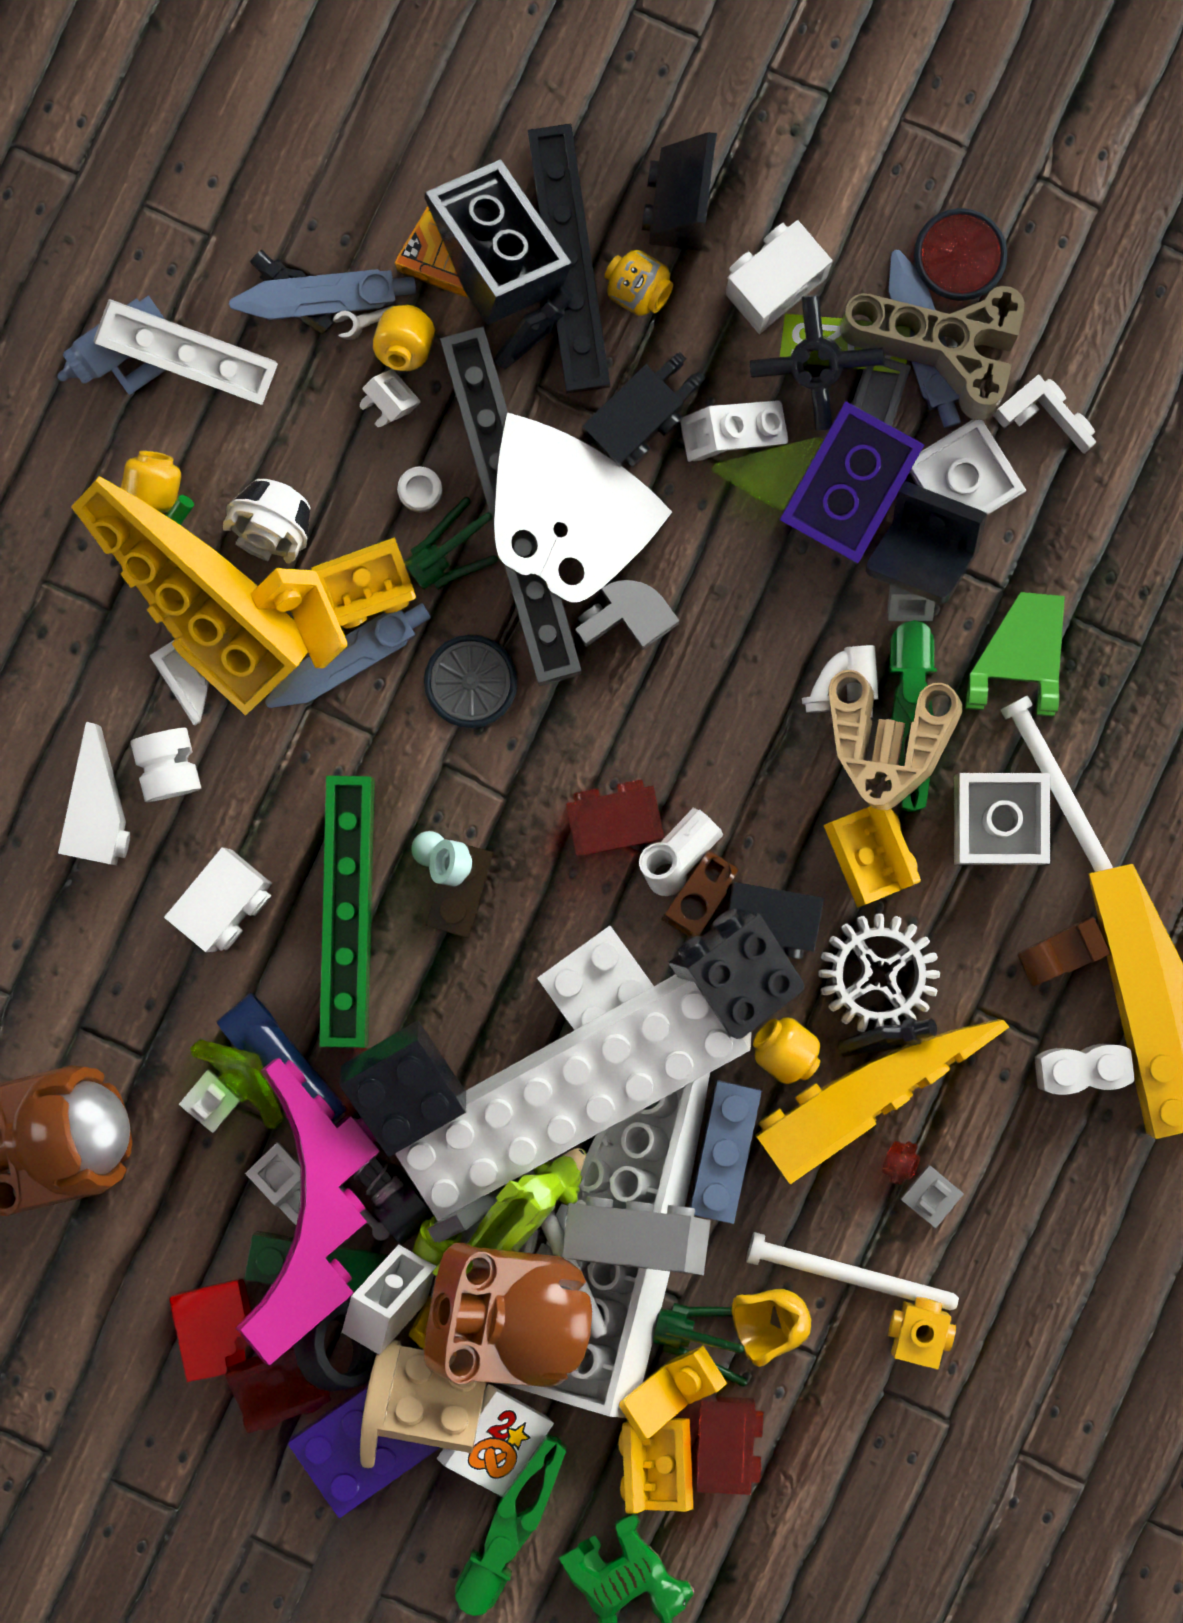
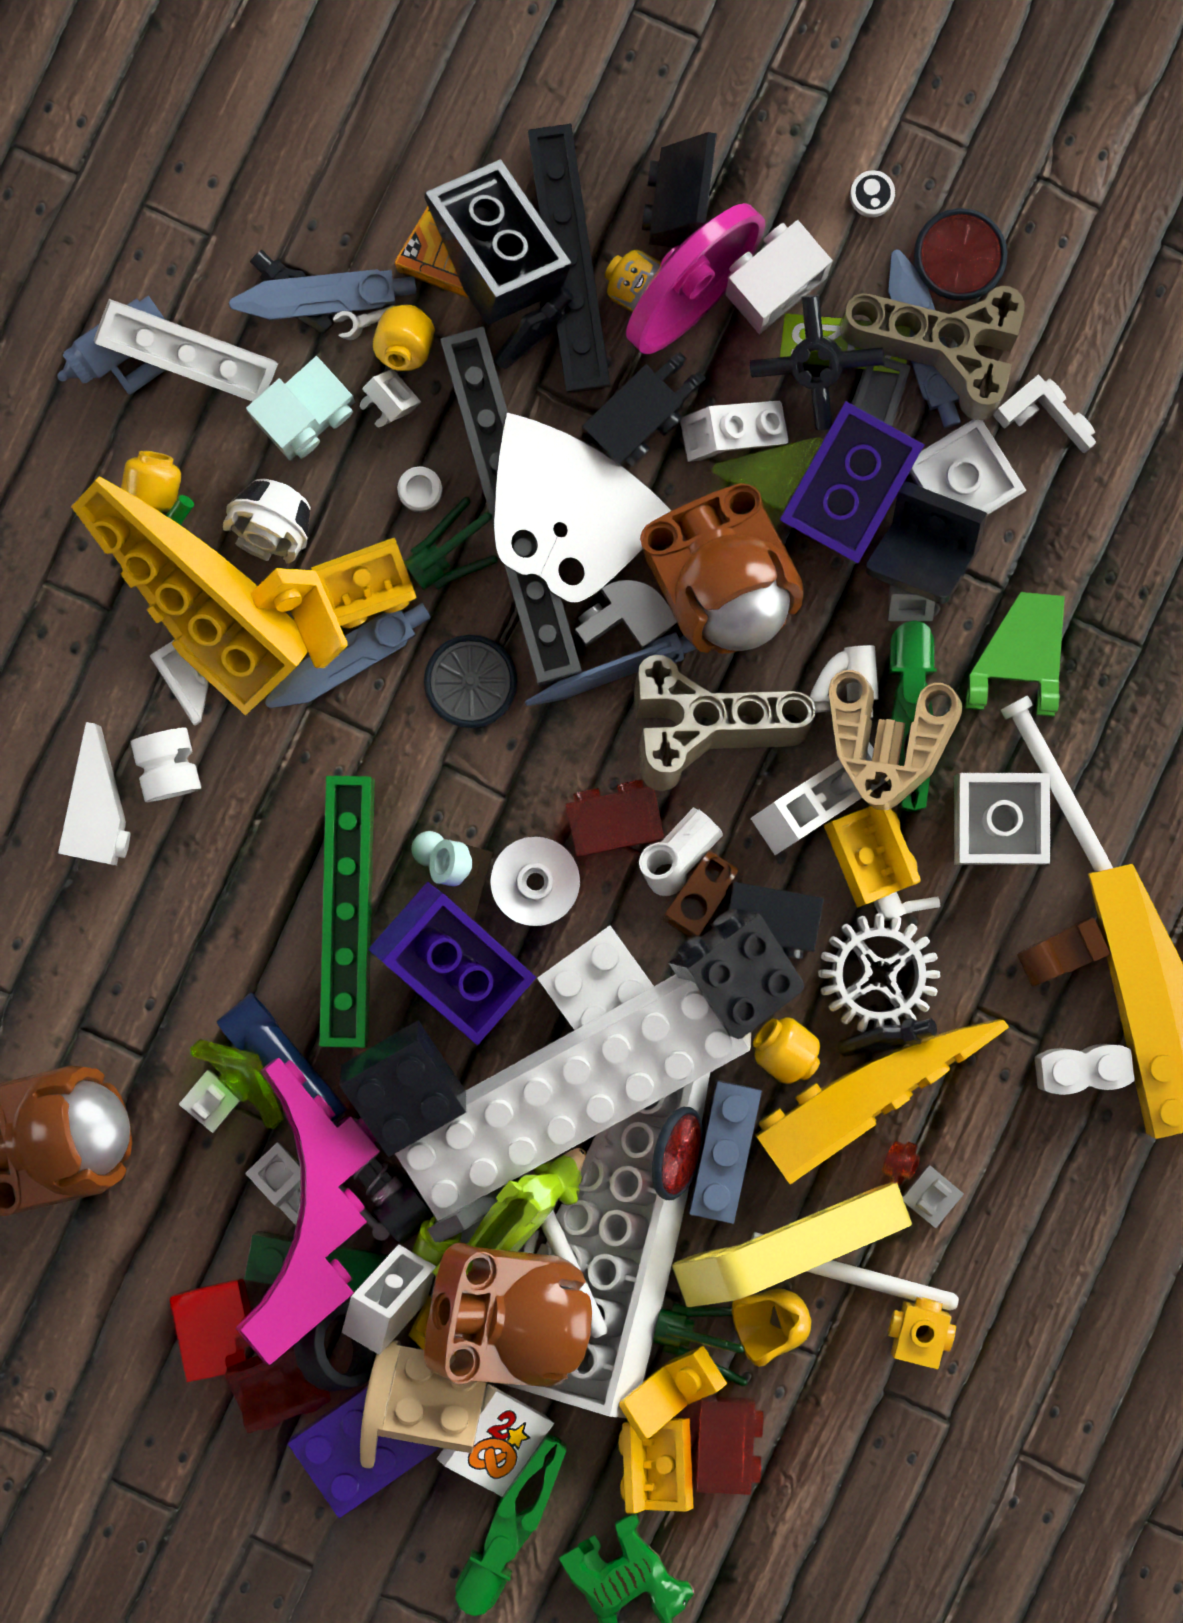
white brick [164,847,272,952] -> none
light grey brick [562,1197,710,1275] -> none
none -> light aqua brick [246,356,355,461]
none -> dark purple brick [368,882,537,1045]
none -> white dish [491,837,580,926]
none -> sand blue piece [525,632,696,706]
none -> dark pink dish [626,203,765,354]
none -> dark tan beam [634,655,815,791]
none -> dark orange piece [640,483,803,654]
none -> clear red wheel [652,1107,703,1200]
none -> light yellow beam [671,1181,912,1307]
none -> white slope [751,742,886,855]
none -> tile [850,170,895,217]
none -> white hand [874,892,940,921]

